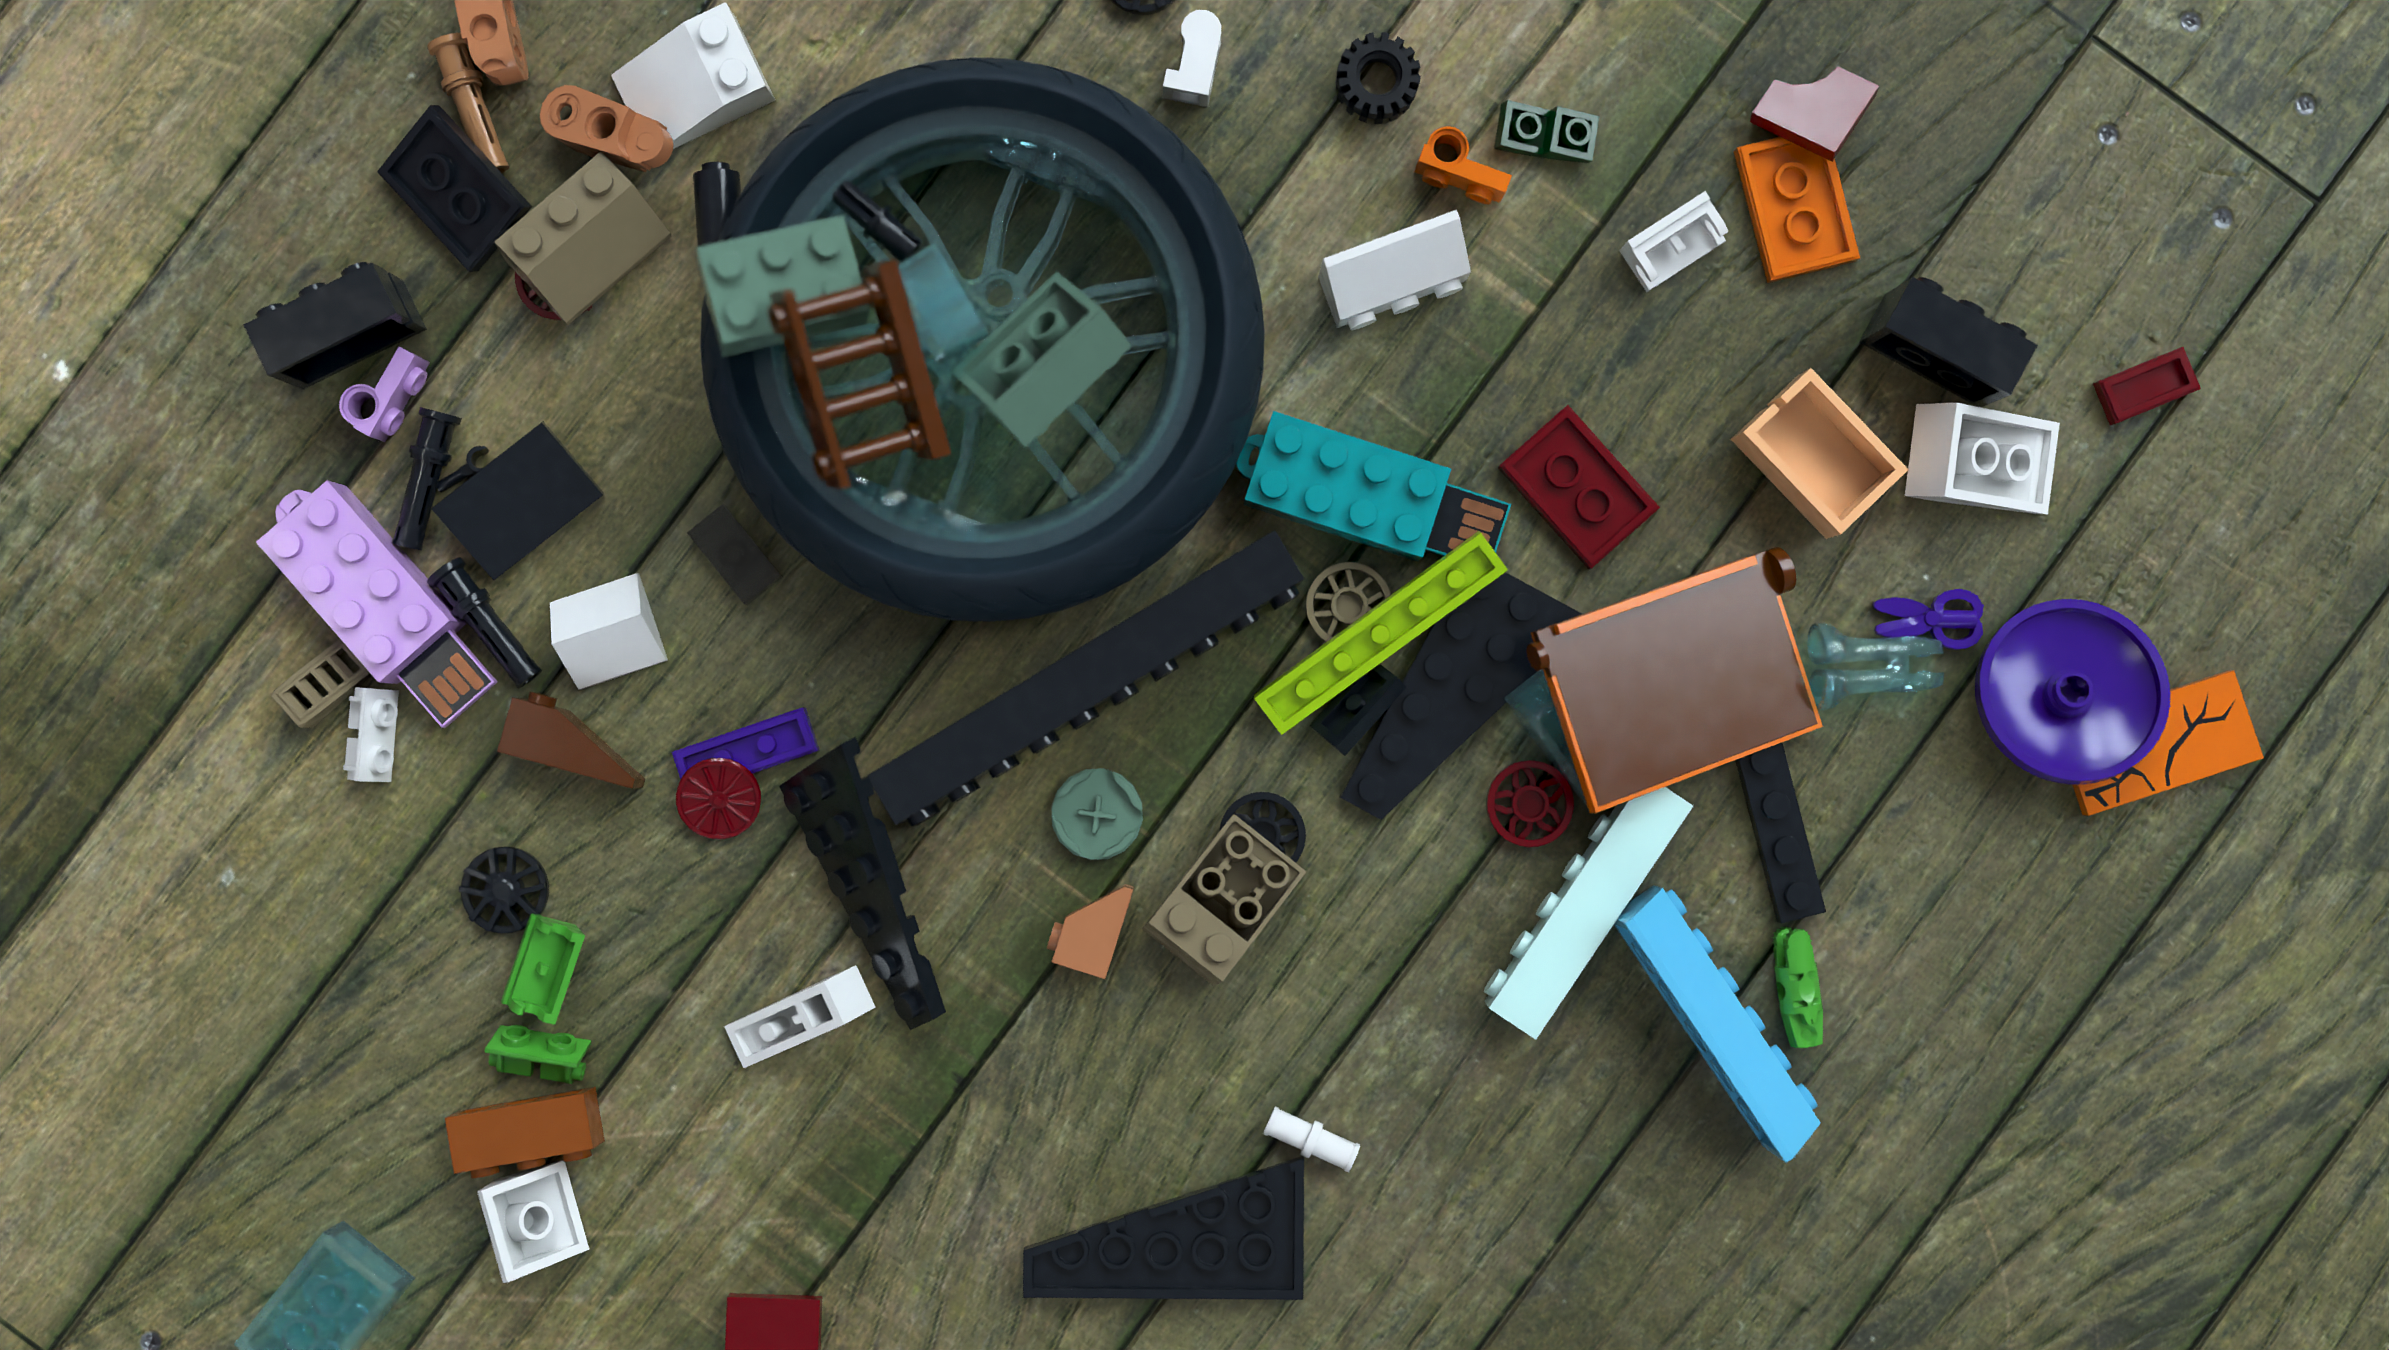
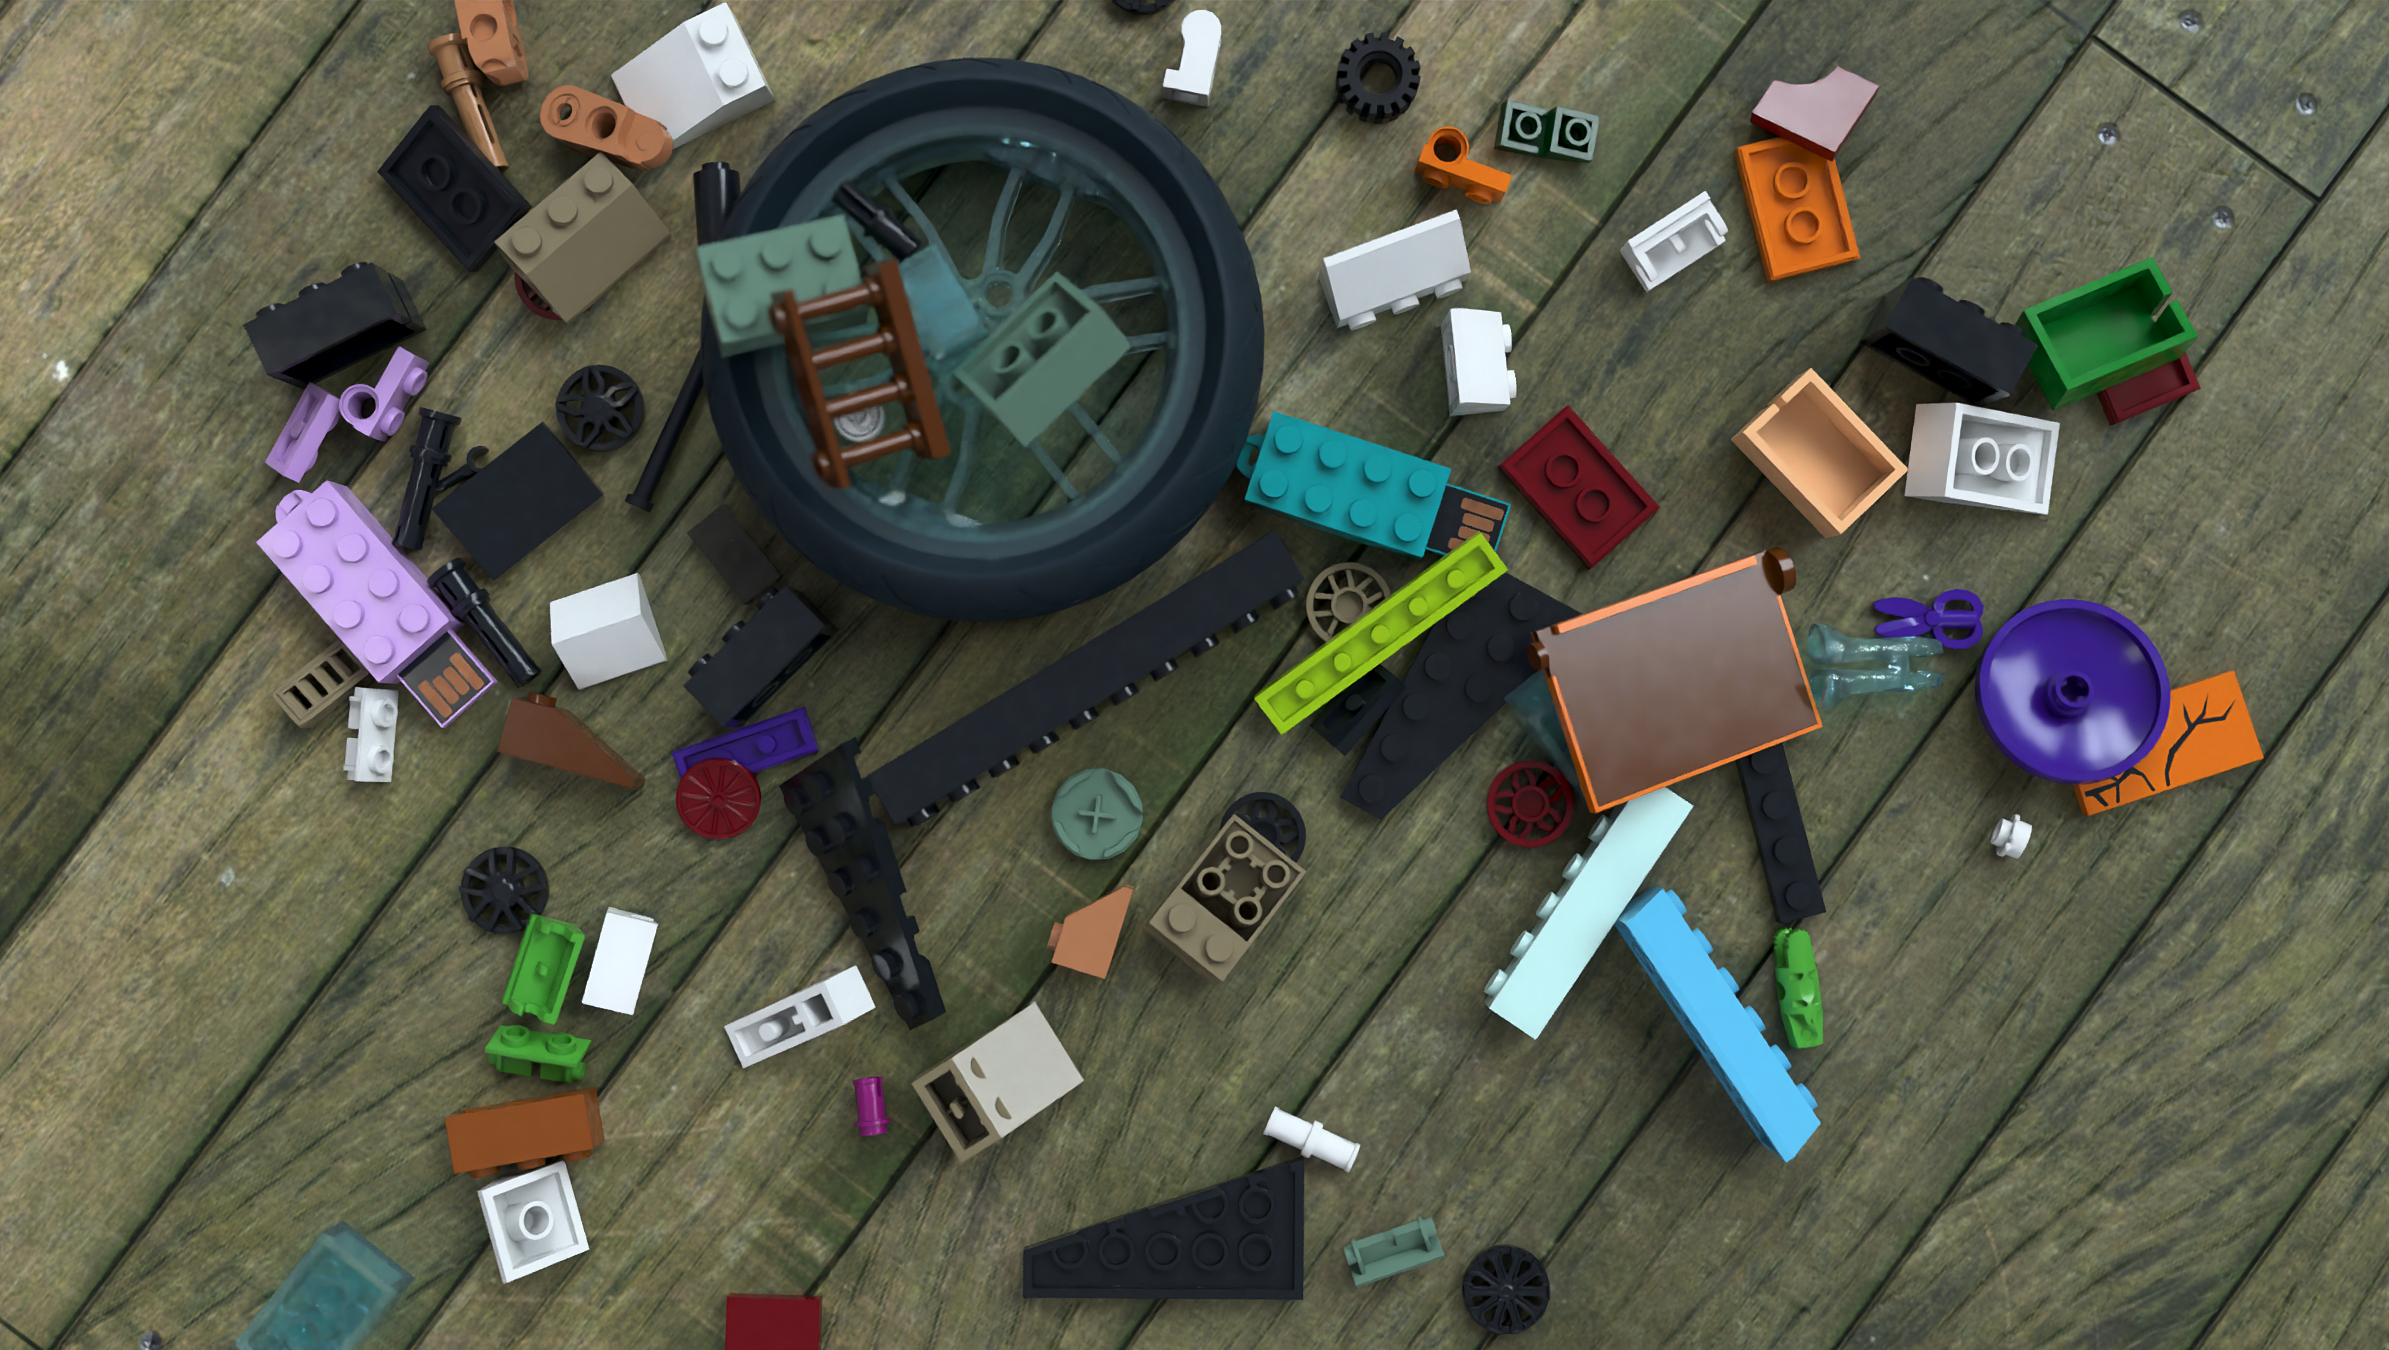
none -> lavender plate [265,382,340,483]
none -> black wheel [556,365,645,452]
none -> white hinge [582,907,658,1015]
none -> black bar [625,349,704,512]
none -> black brick [683,586,839,727]
none -> white tile [835,391,885,442]
none -> magenta pin [853,1076,891,1136]
none -> slope [911,1001,1084,1164]
none -> sand green hinge [1343,1216,1445,1288]
none -> white slope [1441,308,1516,416]
none -> black wheel [1462,1244,1550,1335]
none -> white plate [1991,814,2032,859]
none -> green piece [2015,257,2198,411]

